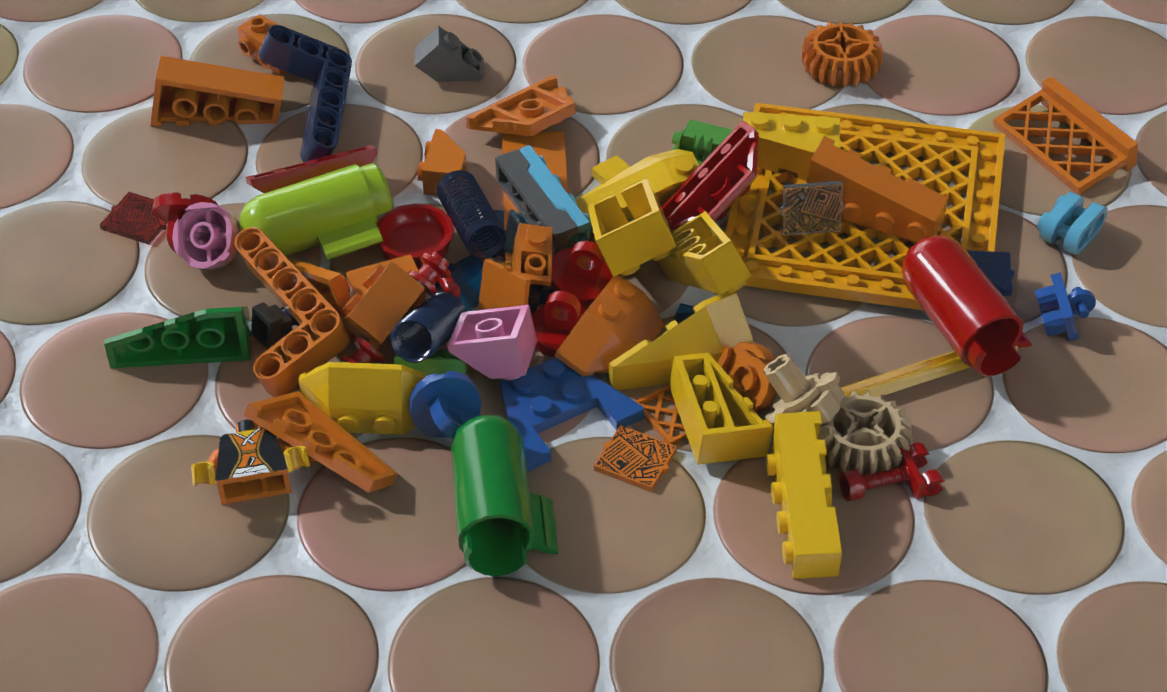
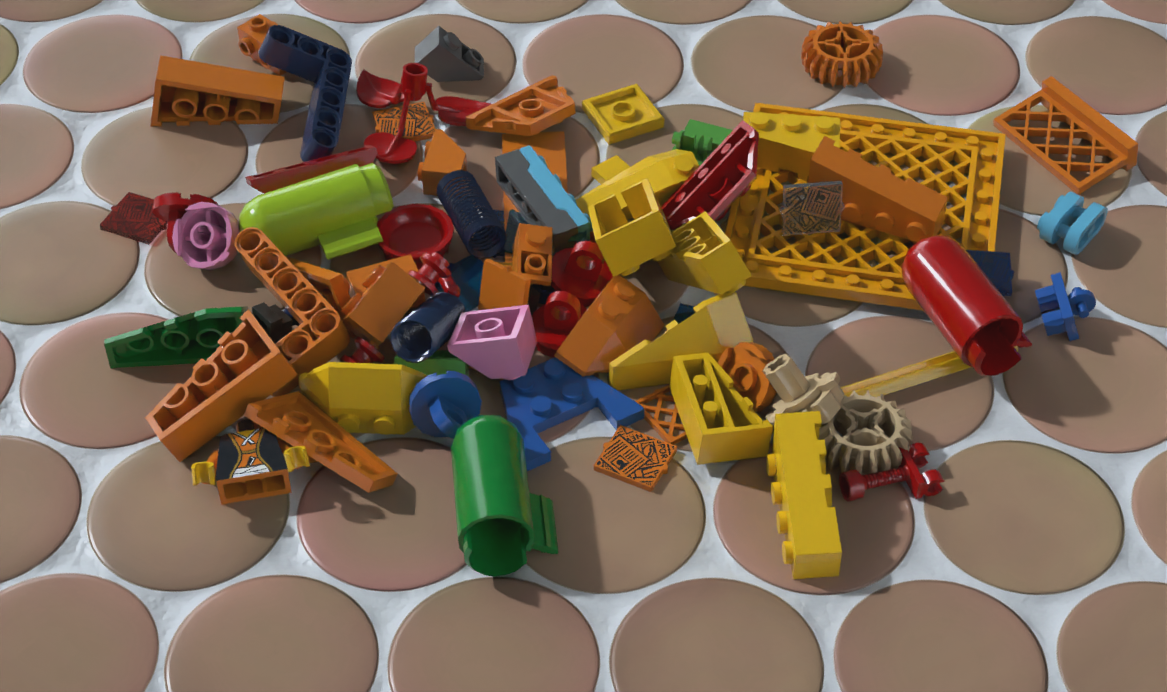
none -> orange wedge [145,309,298,462]
none -> red plant [356,63,491,164]
none -> orange piece [372,101,435,142]
none -> yellow tile [582,84,665,145]

